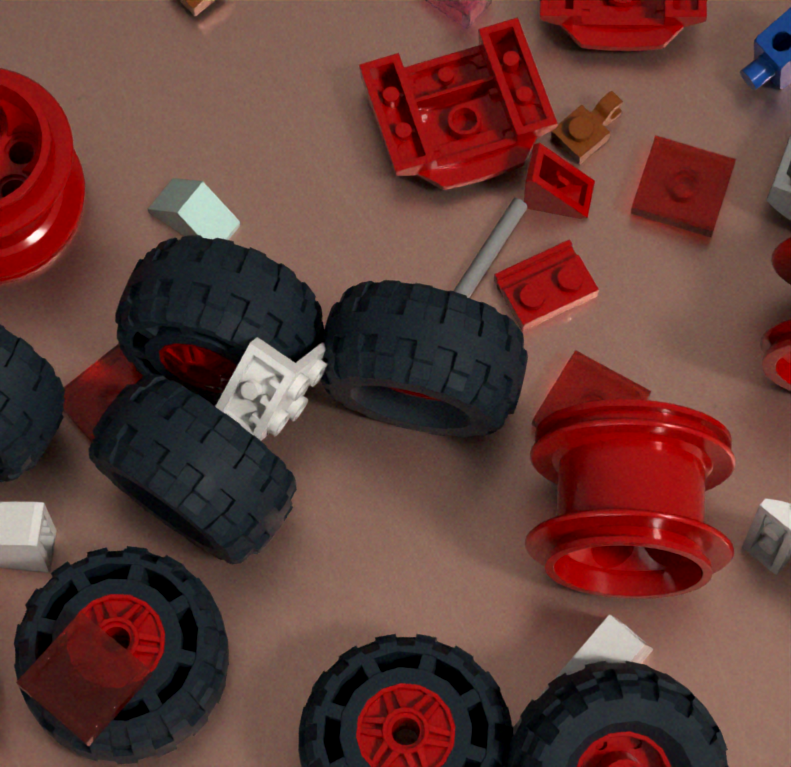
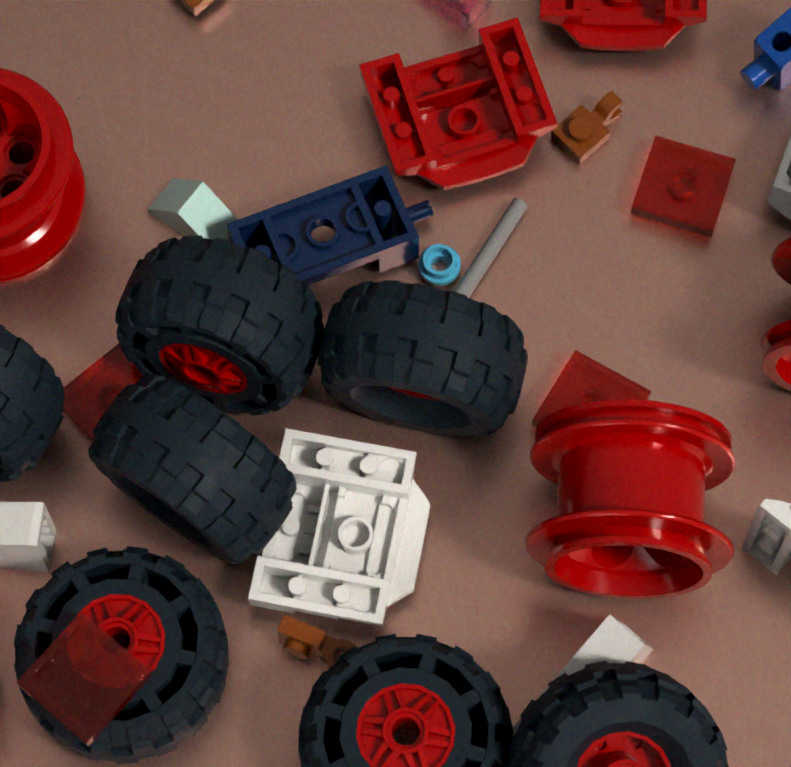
white bracket [215,337,328,441] -> none
red plate [494,239,599,332] -> none
red slope [524,143,595,219] -> none
none -> dark blue brick [227,165,434,285]
none -> white slope [248,428,430,626]
none -> dark orange plate [277,614,356,670]
none -> medium azure plate [418,244,461,286]

